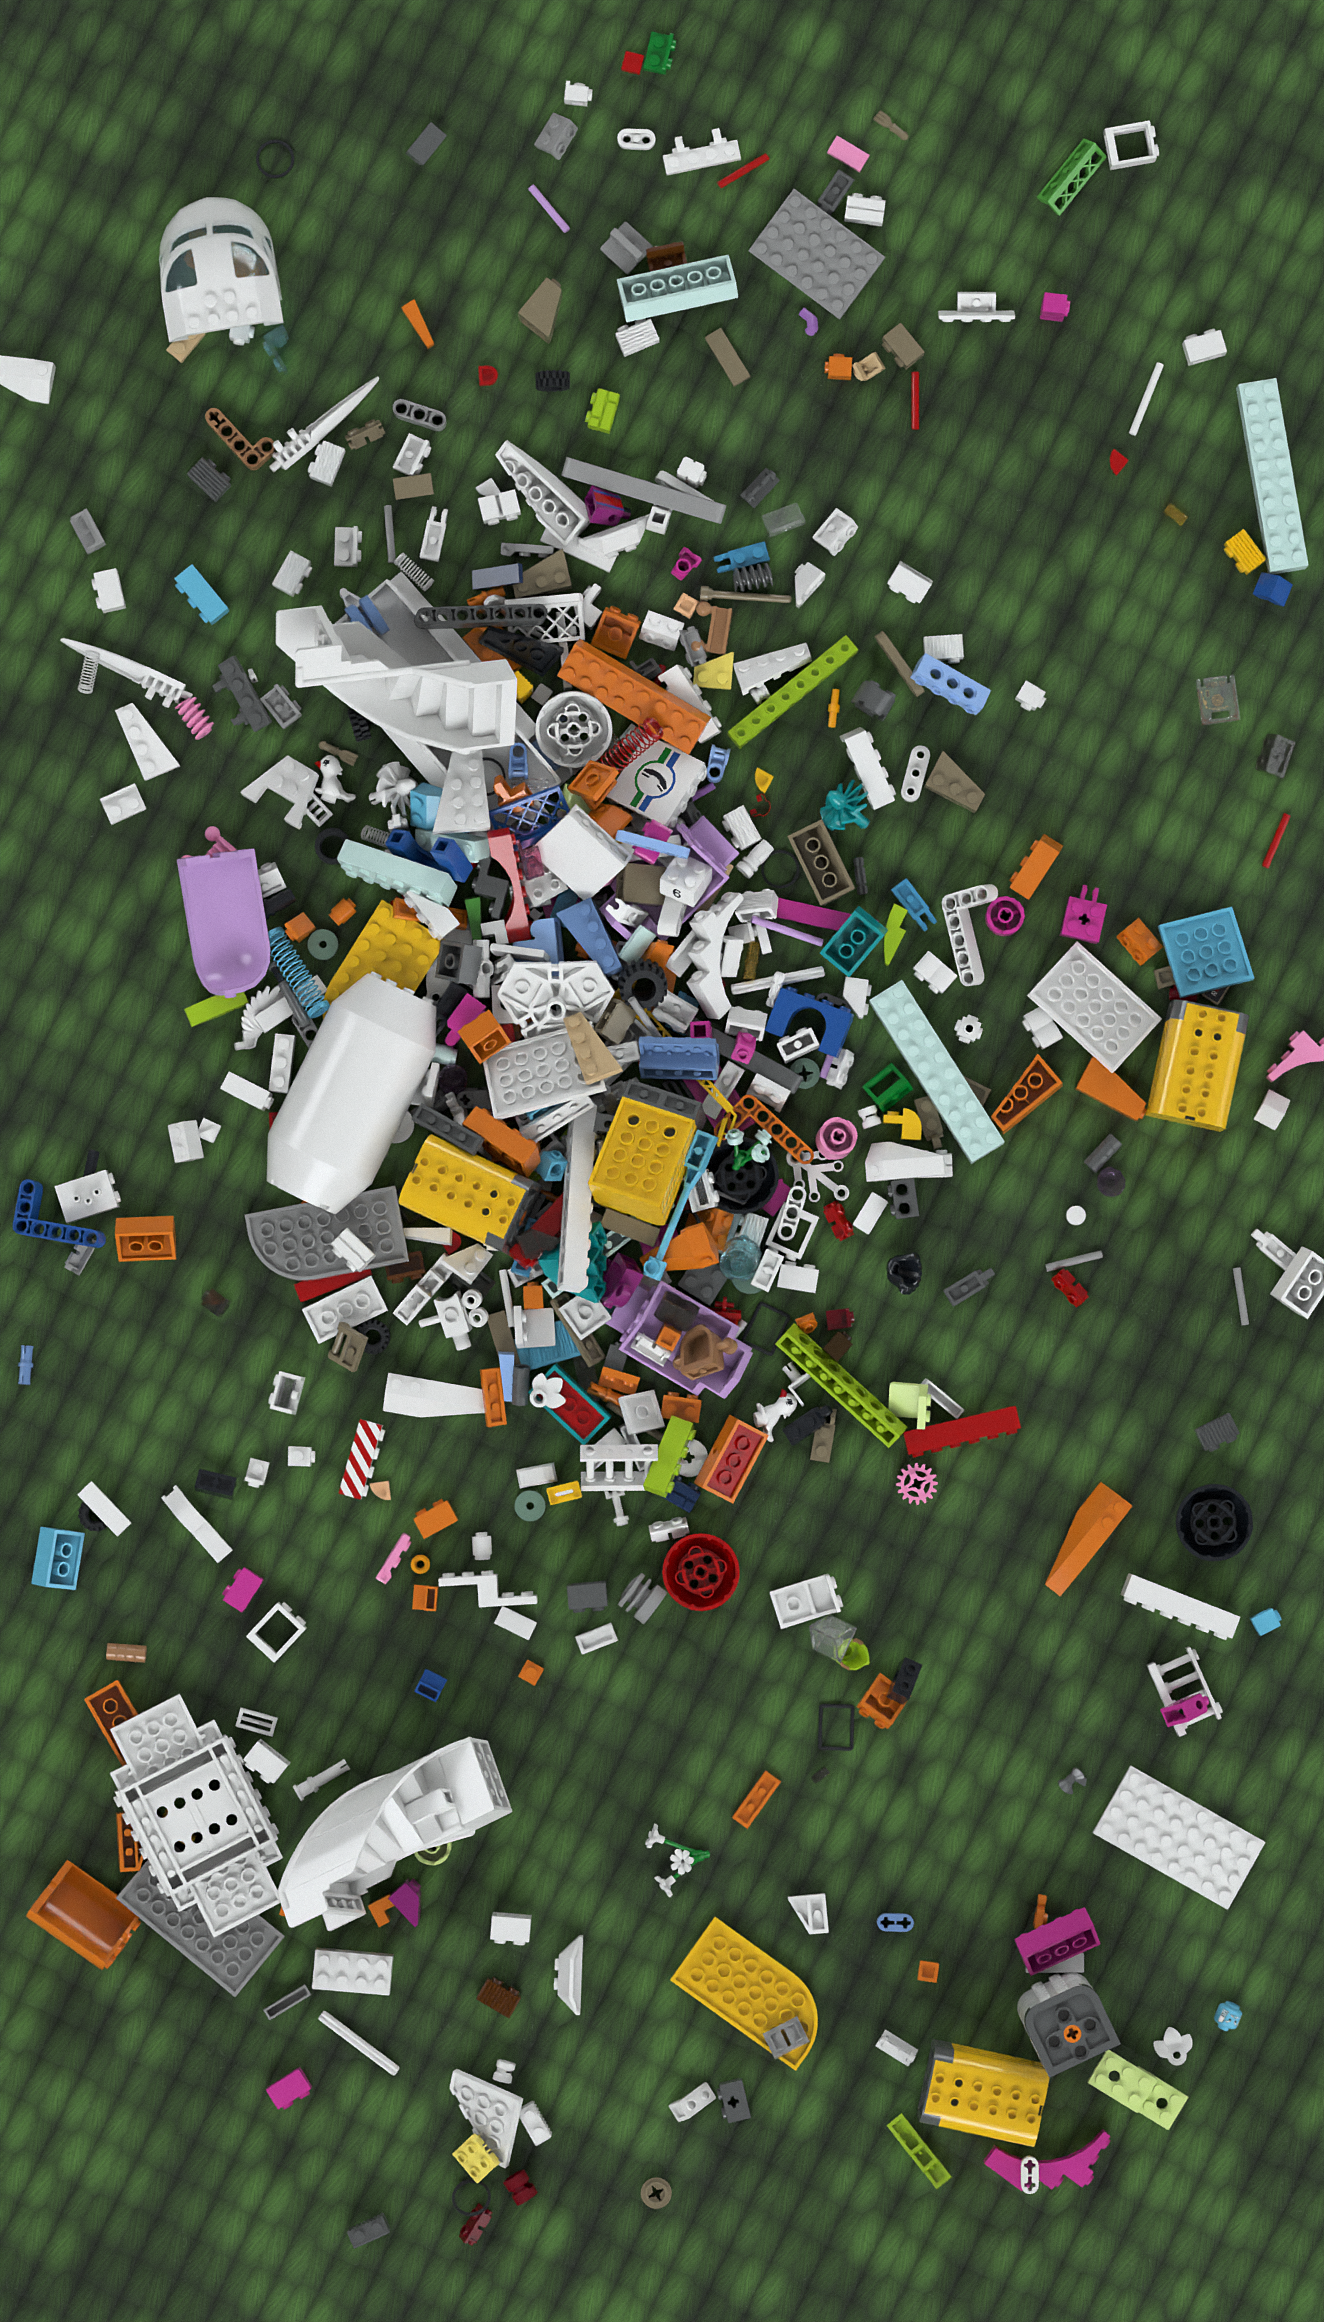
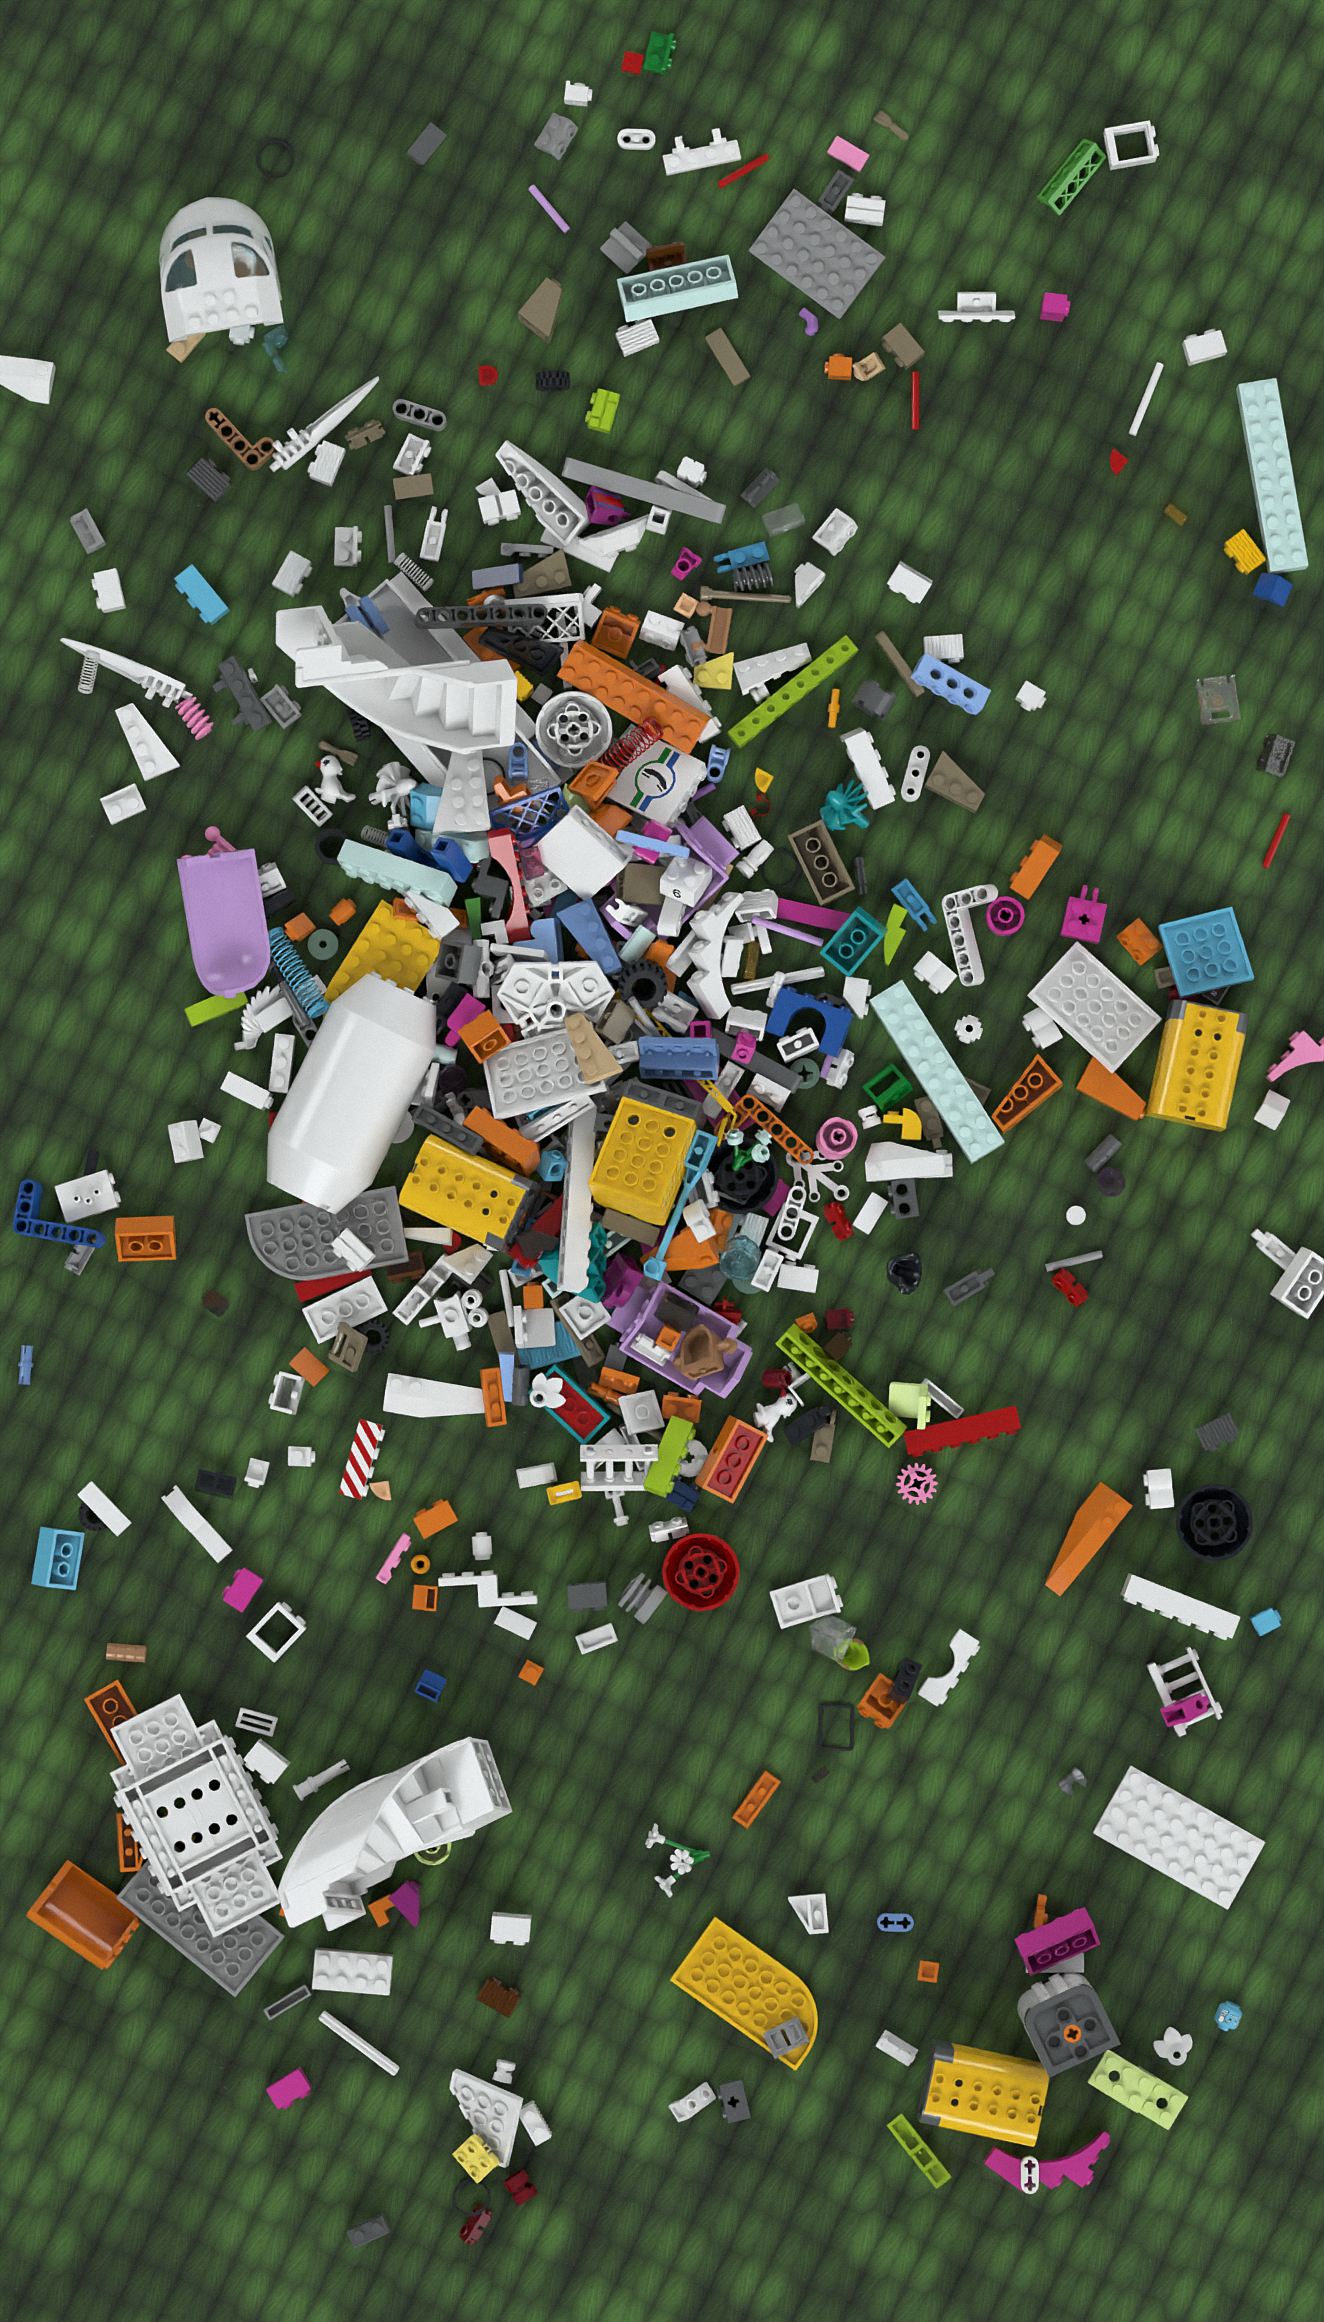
white wing [240,755,319,830] -> none
orange piece [401,299,434,349] -> none
sand green piece [515,1490,546,1521] -> none
white wedge [554,1935,583,2015] -> none
dark tan gear [641,2177,672,2209] -> none
black piece [741,1302,791,1356] -> none
light grey bar [1233,1267,1249,1325] -> none
none -> orange sticker [288,1347,330,1387]
none -> white brick [682,1199,717,1243]
none -> dark red brick [762,1369,792,1388]
none -> white arch [917,1628,980,1706]
none -> white brick [1143,1469,1174,1509]

